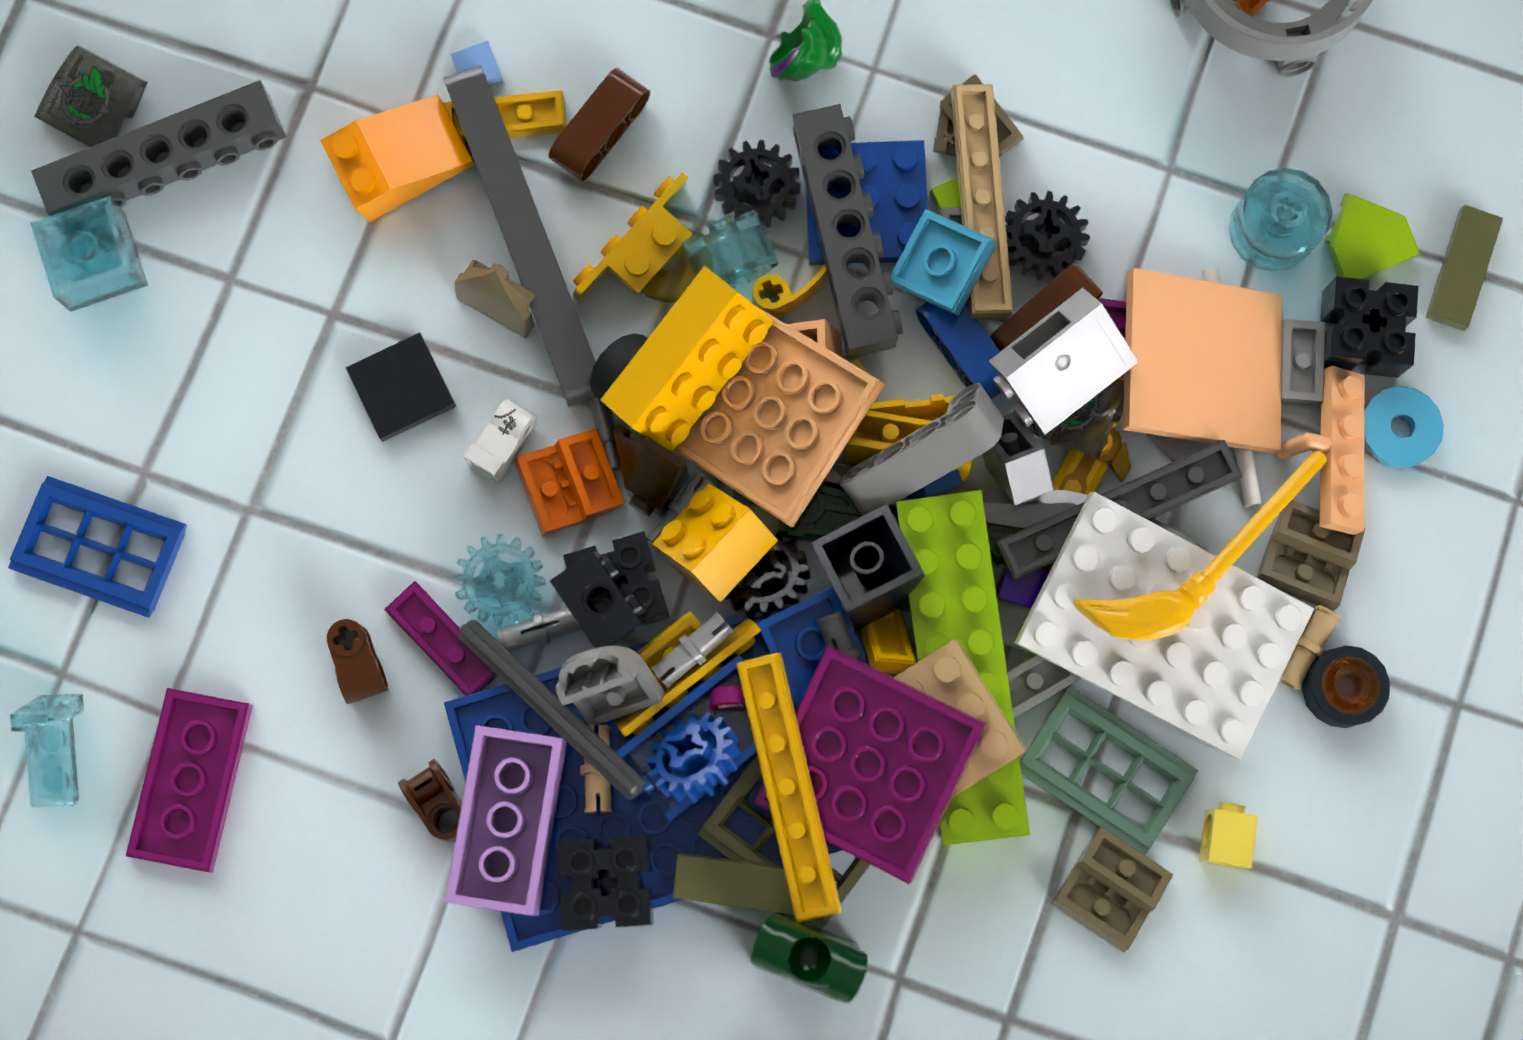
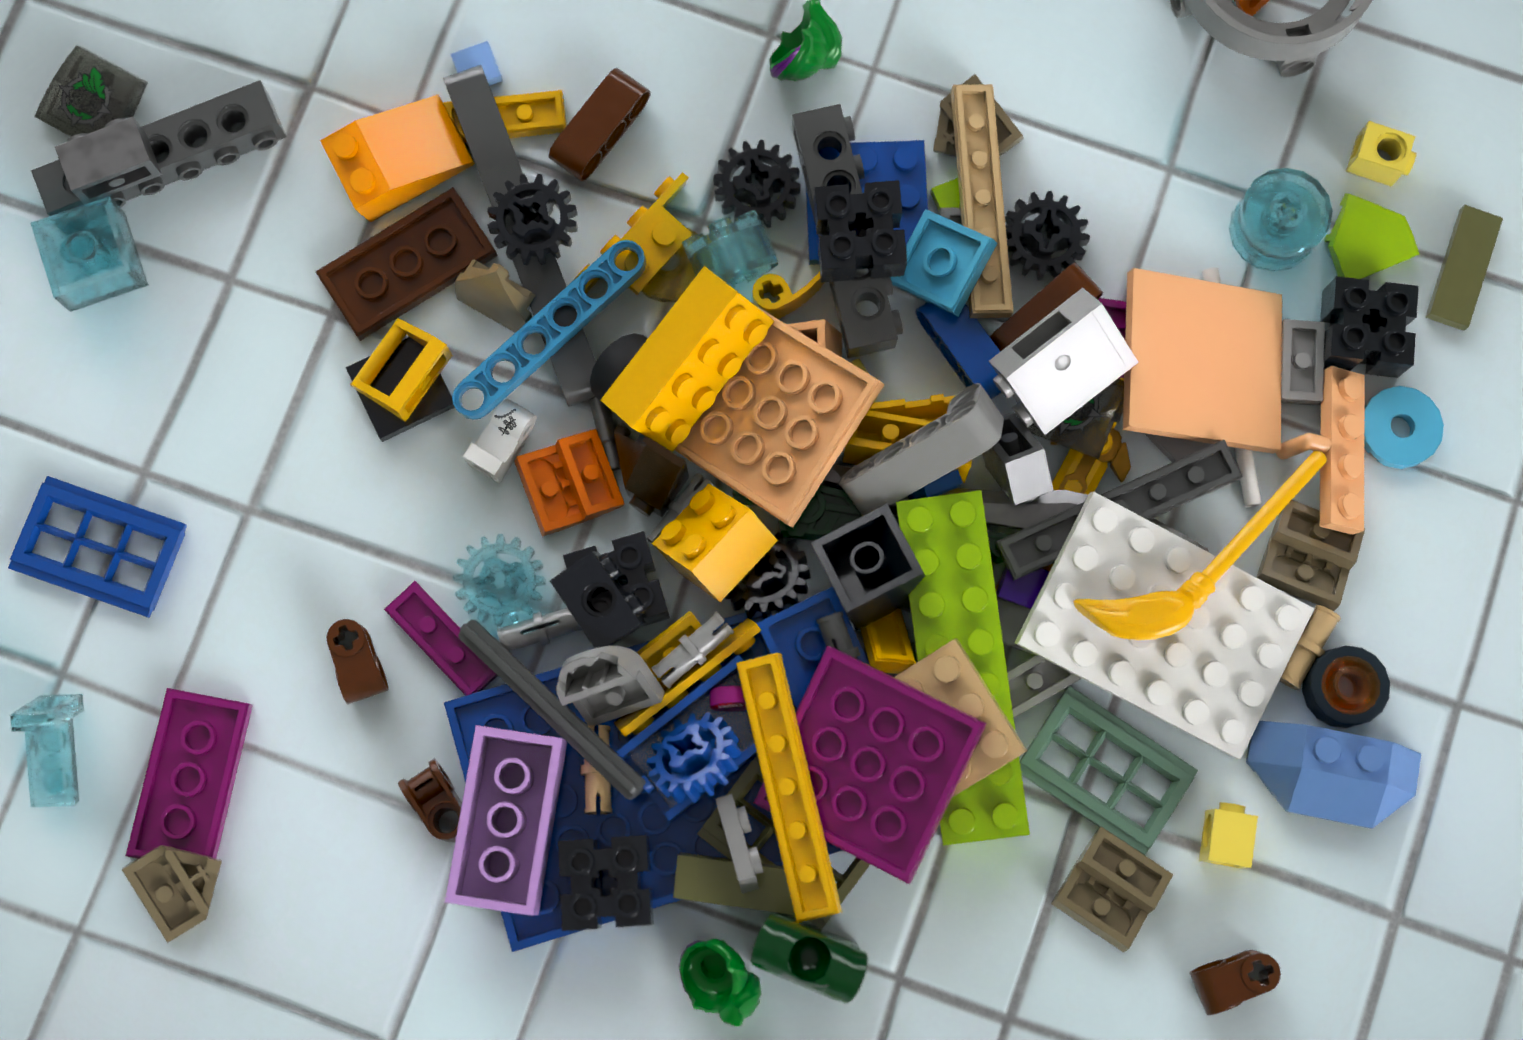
none -> flat silver brick [55,117,162,205]
none -> dark tan slope [122,845,222,943]
none -> reddish brown tile [316,187,498,341]
none -> yellow tile [350,318,453,422]
none -> dark azure beam [452,240,646,420]
none -> black gear [487,174,578,265]
none -> green hair [679,938,761,1027]
none -> light grey plate [715,794,764,894]
none -> black brick [814,180,907,283]
none -> reddish brown piece [1189,950,1281,1015]
none -> medium blue wedge [1246,721,1421,829]
none -> light yellow brick [1346,121,1416,187]

